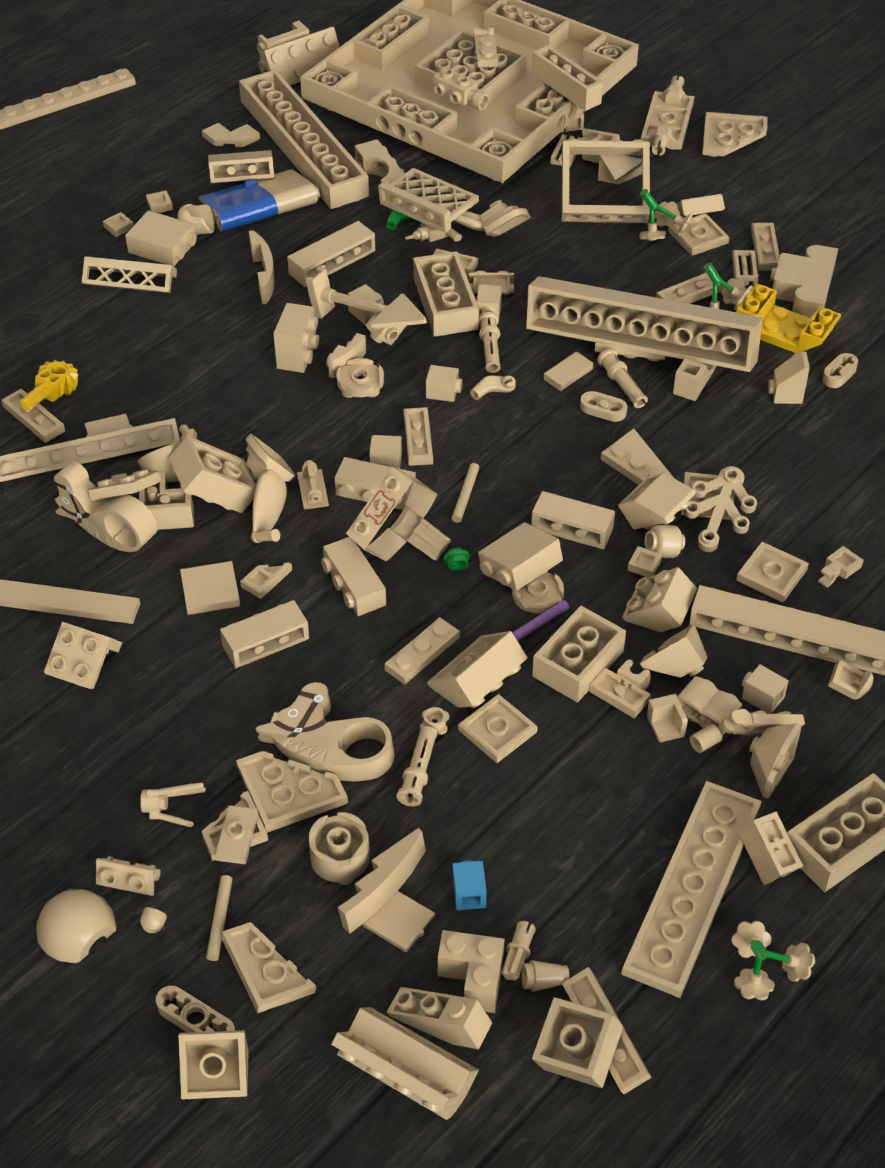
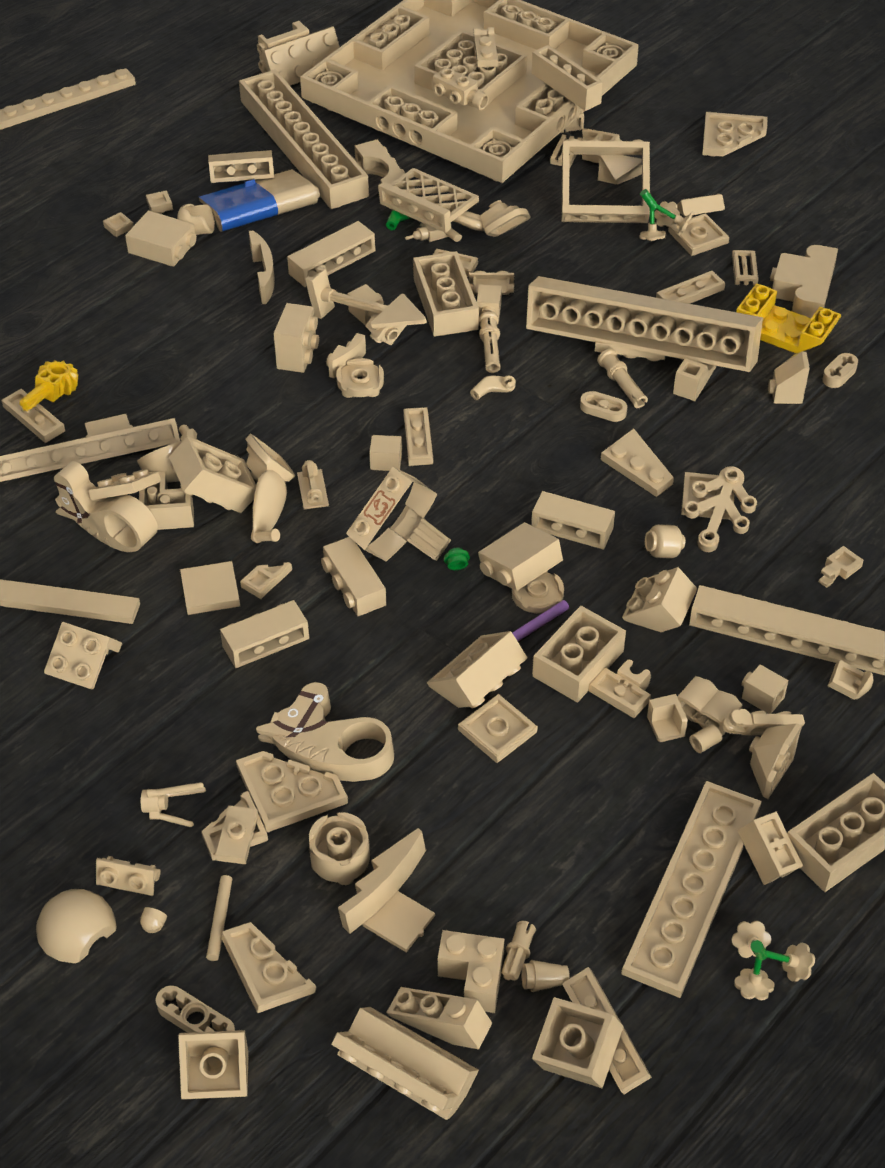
tan fence [82,257,177,293] -> none
tan tile [202,123,260,147] -> none
tan brick [335,457,416,510] -> none
tan plate [385,617,460,685] -> none
tan pin [397,726,437,807] -> none
tan plate [420,707,449,735] -> none
tan brick [426,365,462,402] -> none
tan bar [452,463,479,523] -> none
dark azure brick [453,860,487,910] -> none
tan tile [544,352,593,391] -> none
tan slope [618,473,696,530] -> none
tan plate [628,546,662,578] -> none
tan slope [640,624,707,678] -> none
tan plate [641,76,695,155] -> none
tan plant [703,263,753,311] -> none
tan plate [736,542,809,603] -> none
tan tile [751,223,780,271] -> none

